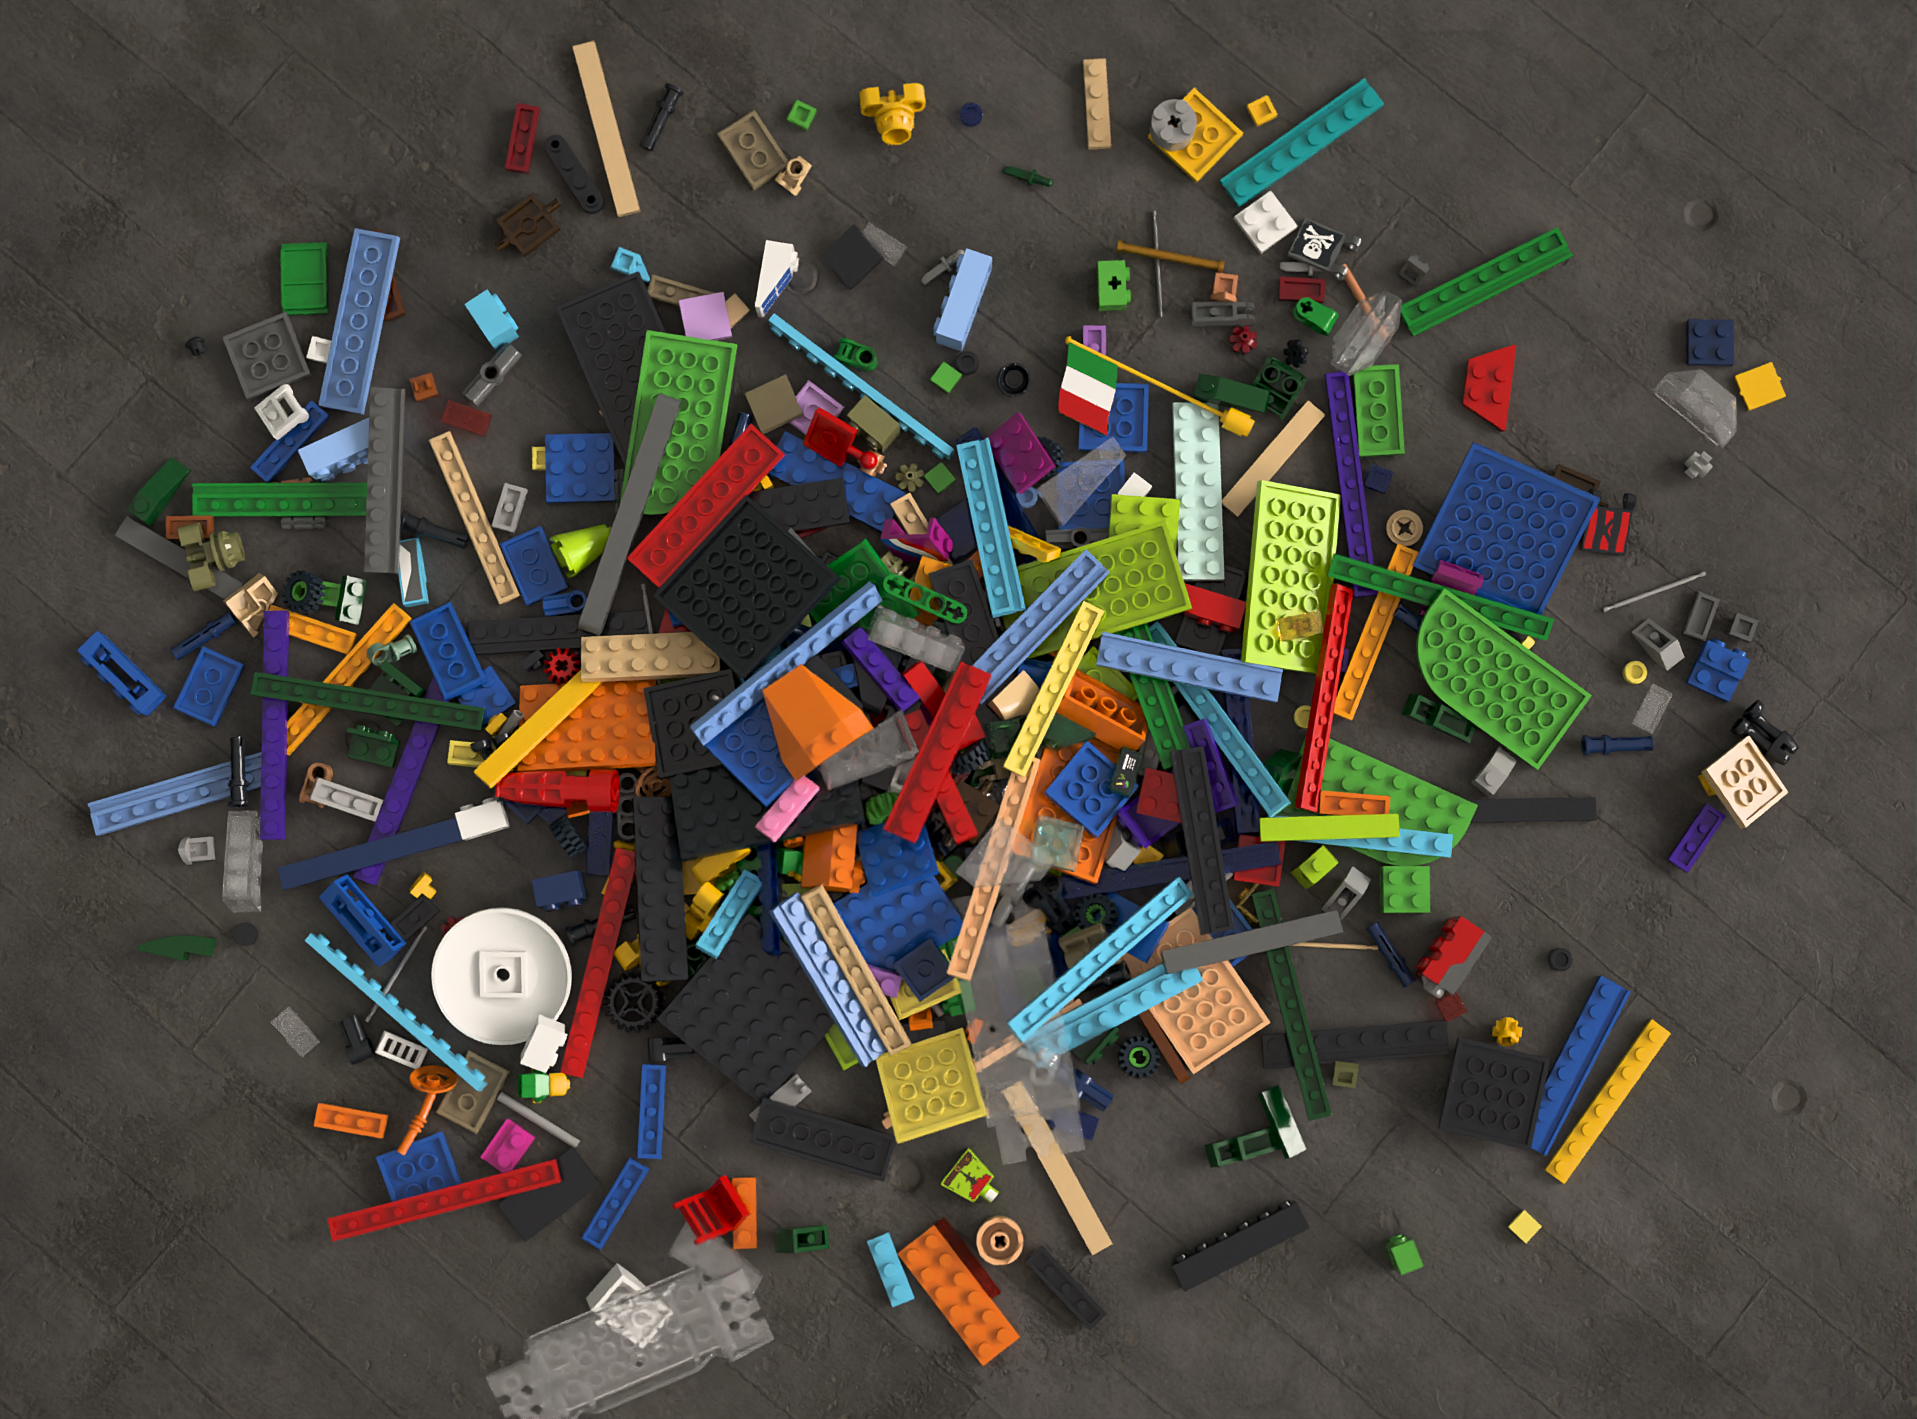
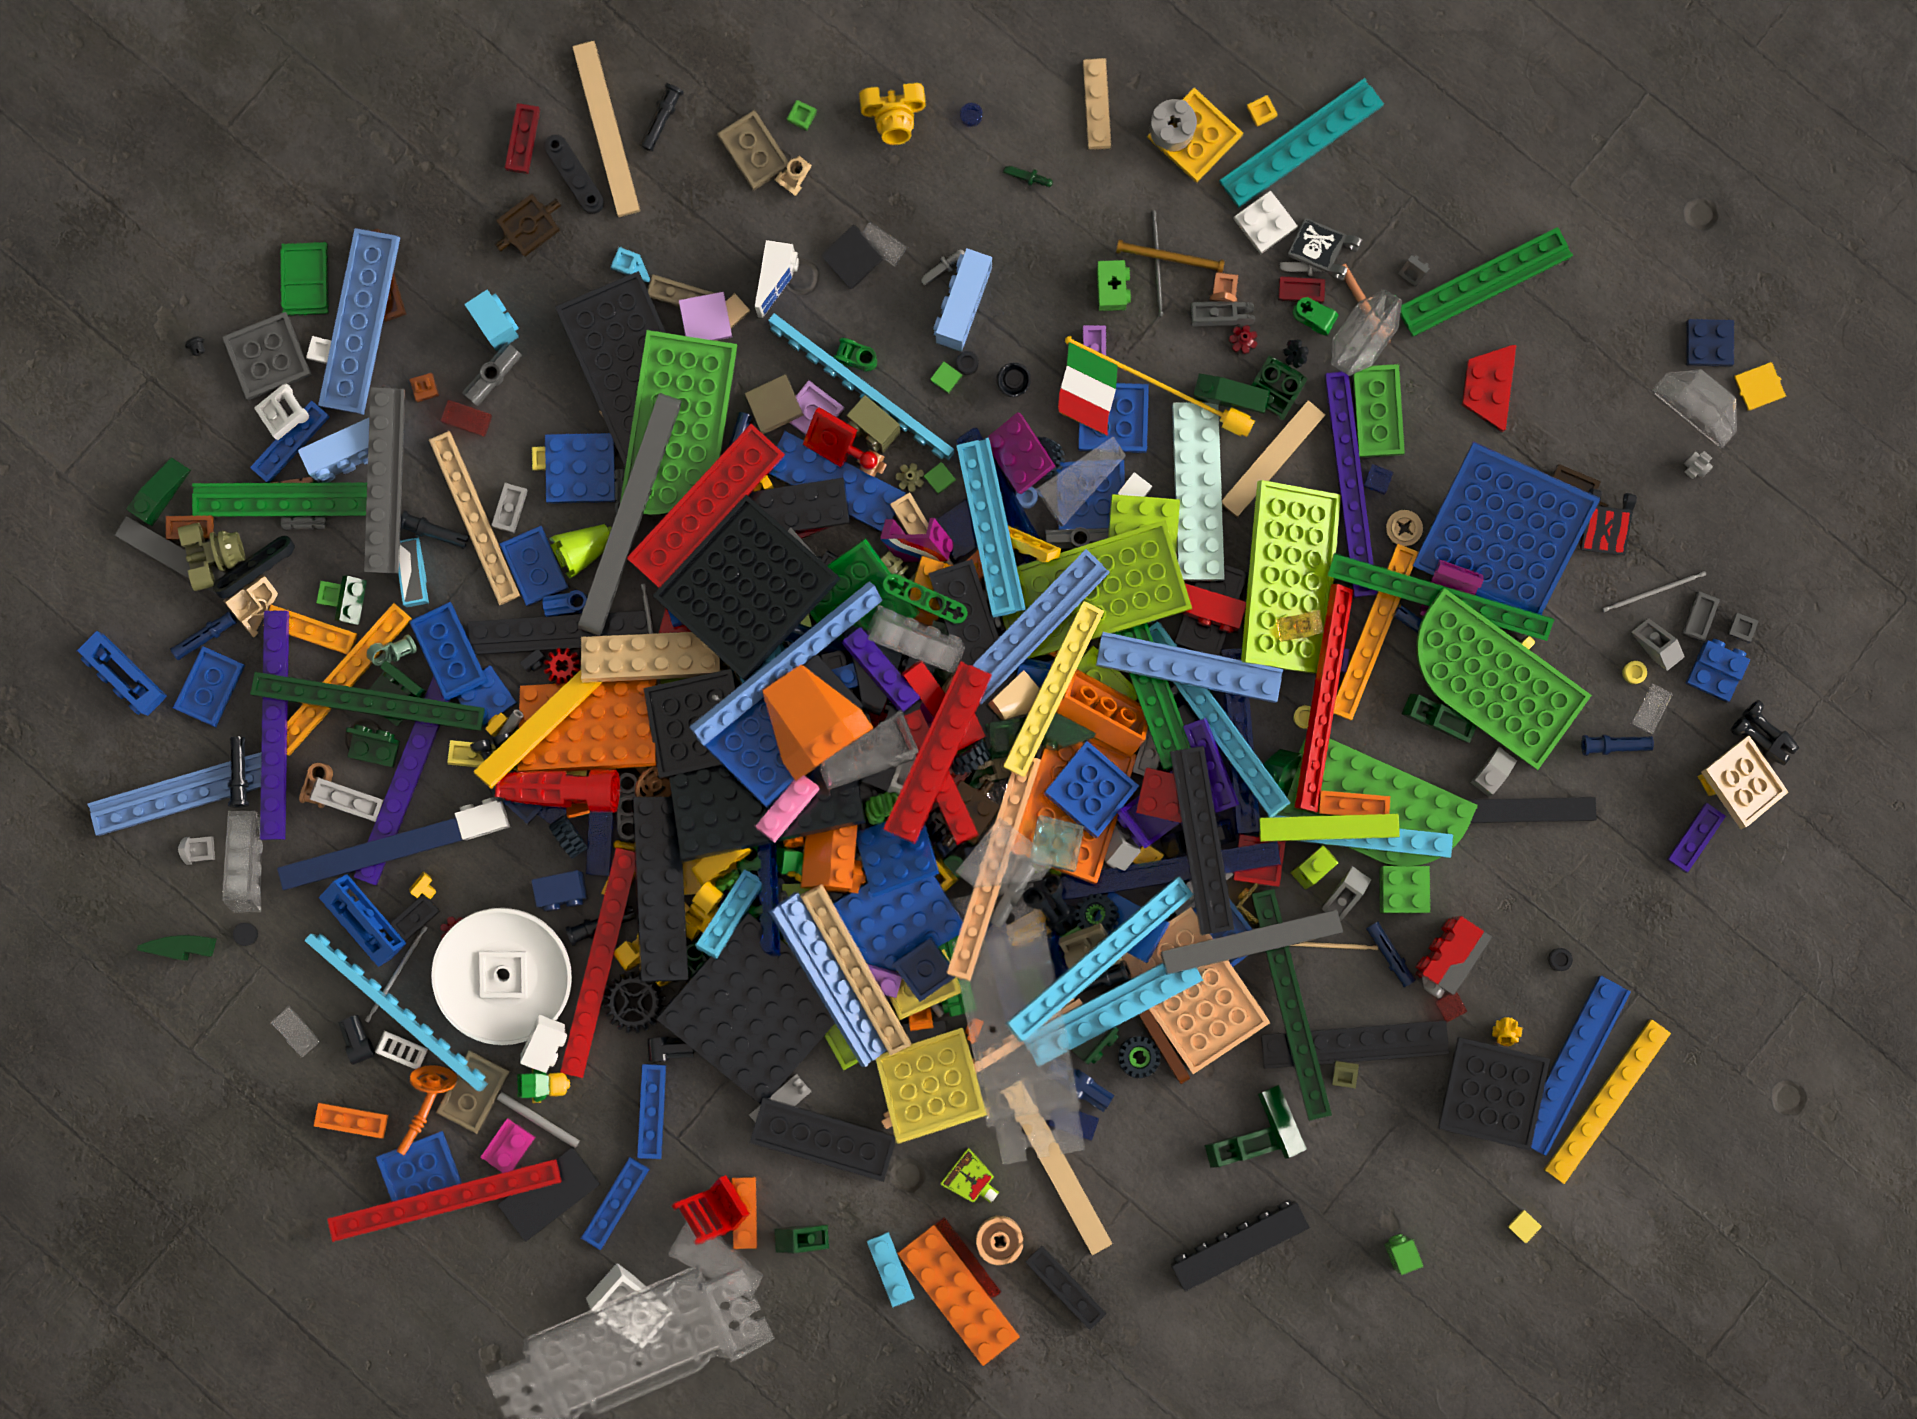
black bush [281,570,326,614] -> none
clear piece [1017,1047,1062,1086] -> none
tile [1107,746,1144,798] -> none
none -> black plate [213,536,295,598]

